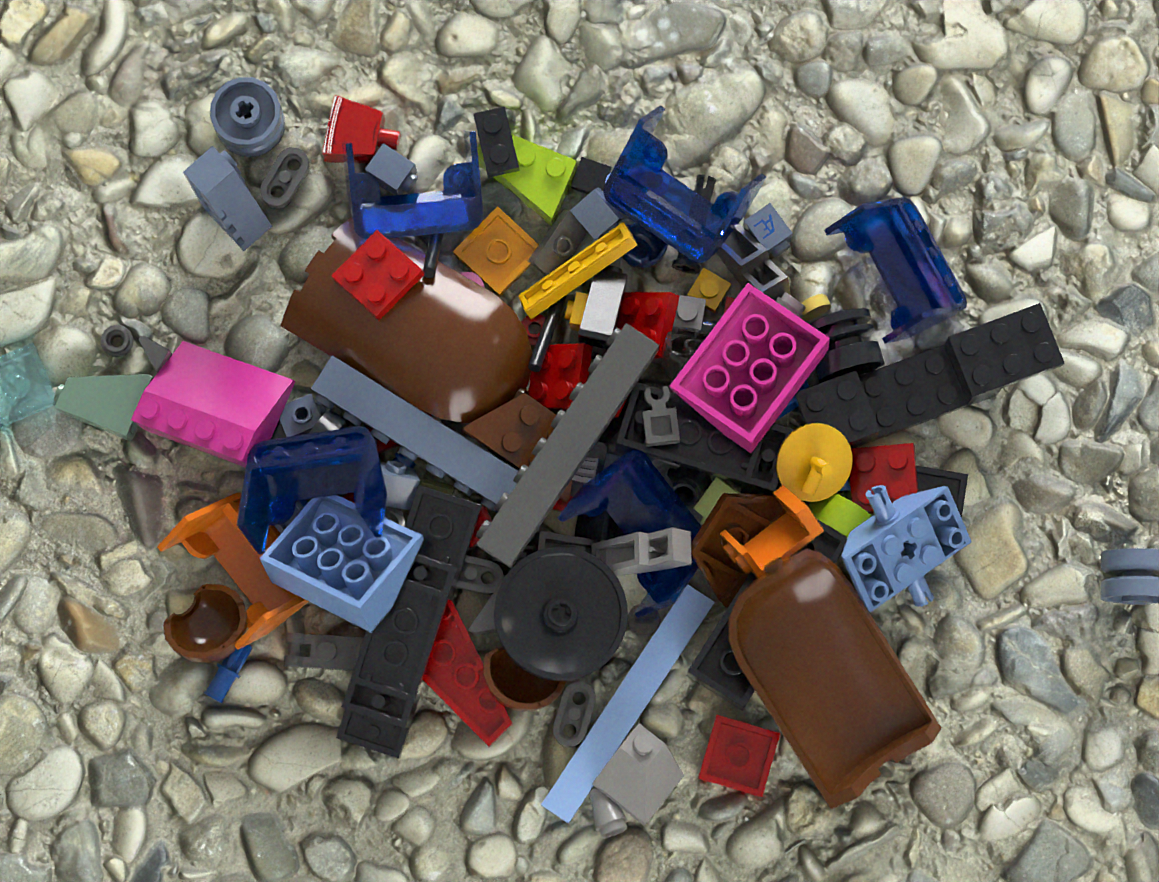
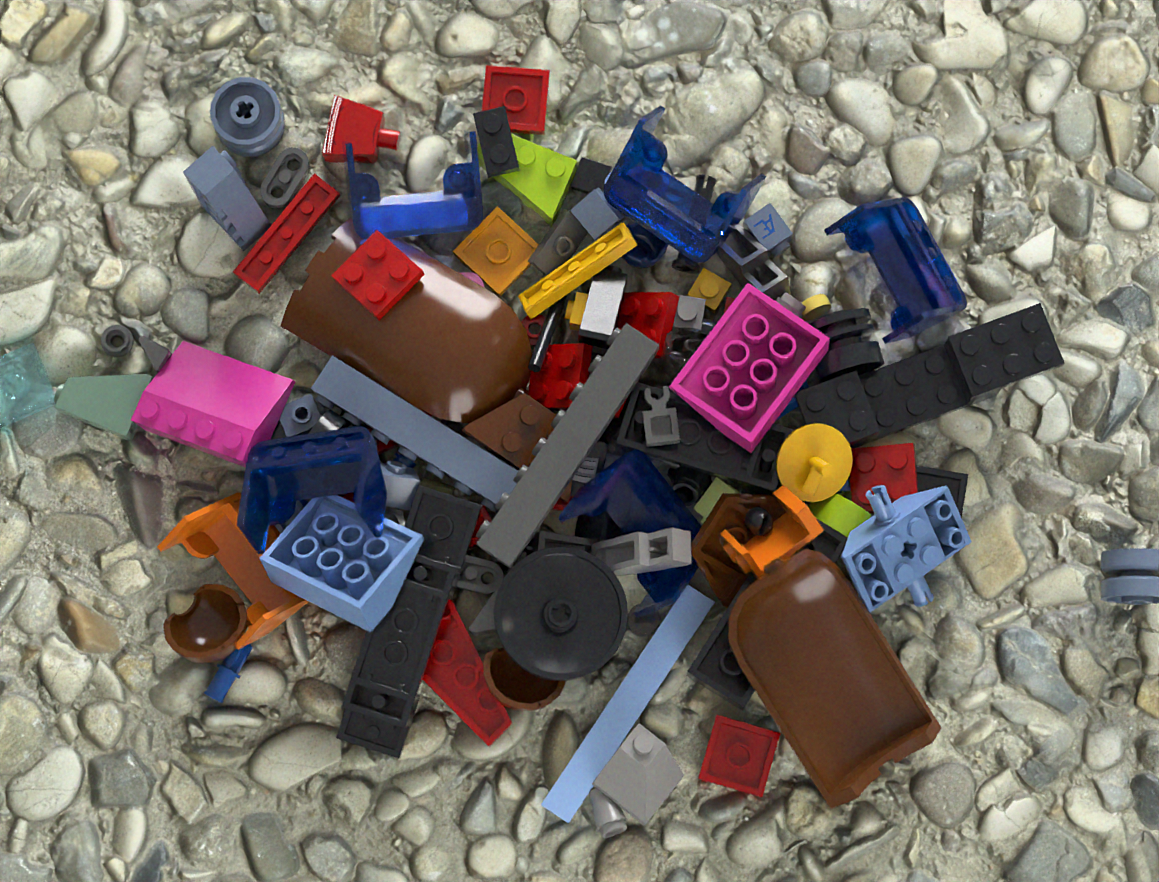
dark grey plate [283,633,364,671] -> none
sand blue brick [365,143,418,198] -> none
black bar [423,210,447,278] -> none
dark grey plate [553,681,596,747] -> none
none -> red plate [233,173,340,294]
none -> red plate [482,65,550,135]
none -> black hinge [744,507,773,536]

